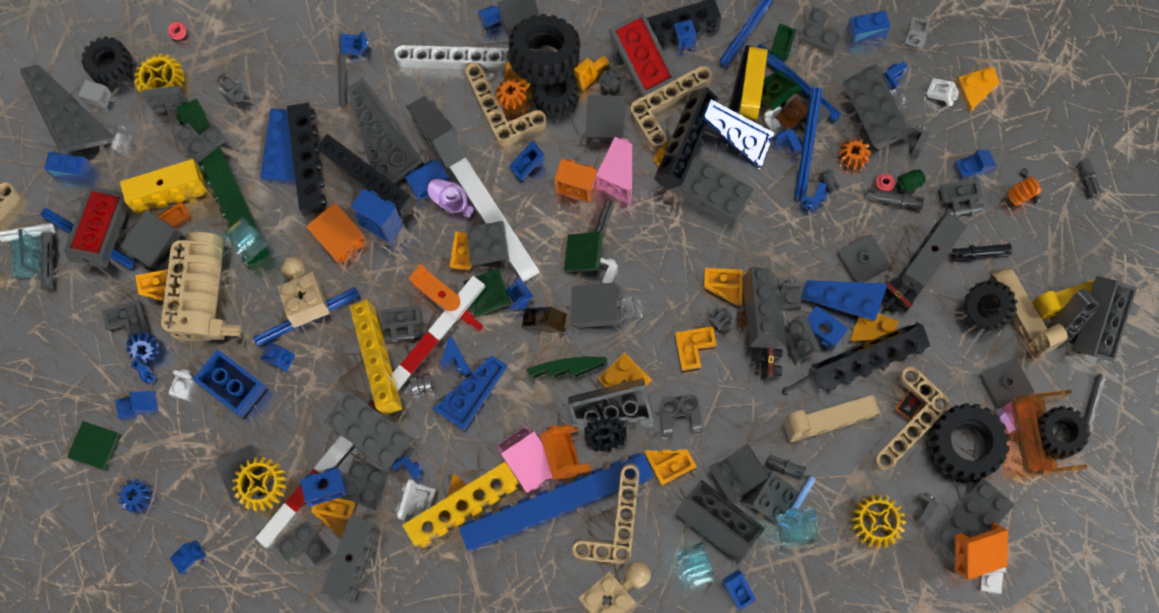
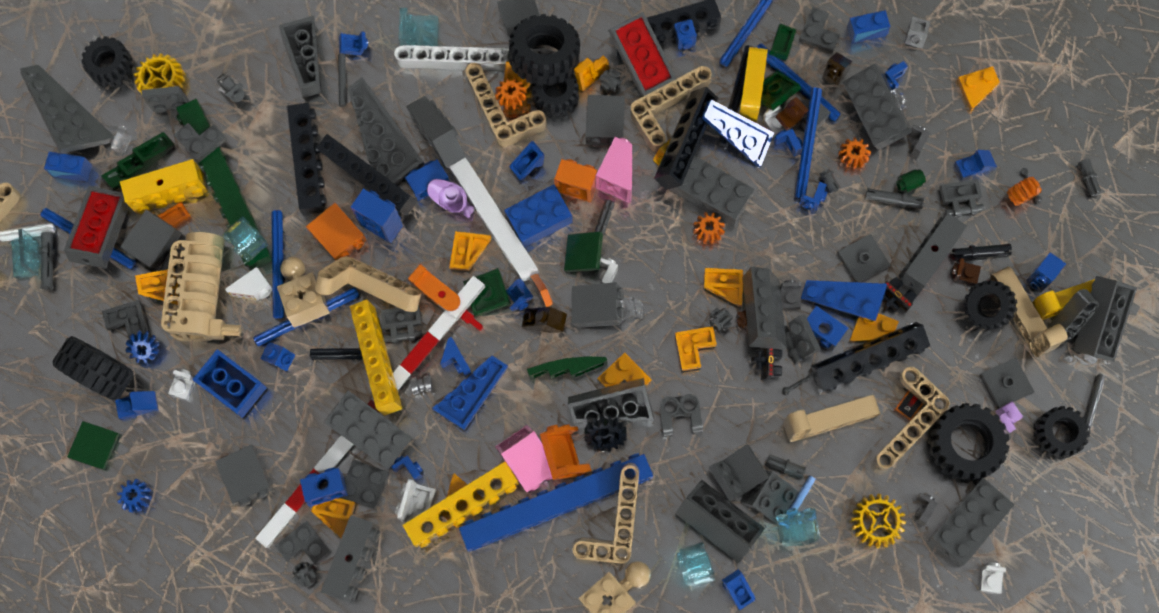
light grey brick [78,79,111,109] -> none
blue arm [131,360,155,383] -> none
coral plate [168,22,187,40] -> none
blue bracket [170,541,206,574] -> none
yellow gear [232,457,287,511] -> none
blue wing [260,108,296,182] -> none
dark grey plate [466,221,510,266] -> none
blue bracket [478,5,501,28] -> none
light orange wing [644,449,697,486] -> none
coral plate [876,174,895,192] -> none
white bracket [927,78,959,106] -> none
orange panel [955,523,1008,580] -> none
clear orange windscreen [1012,389,1087,477] -> none
none -> black tyre [53,336,133,401]
none -> dark green slope [101,132,175,191]
none -> white slope [225,267,272,301]
none -> blue axle [271,210,284,319]
none -> dark grey wedge [279,16,321,98]
none -> dark grey gear [292,562,318,587]
none -> black axle [310,348,363,360]
none -> tan beam [315,256,421,312]
none -> clear light blue bracket [399,8,439,46]
none -> blue brick [504,184,573,248]
none -> orange tile [530,274,553,307]
none -> orange gear [693,212,725,244]
none -> dark brown slope [823,52,853,86]
none -> reddish brown bracket [951,258,981,286]
none -> blue brick [1026,252,1066,291]

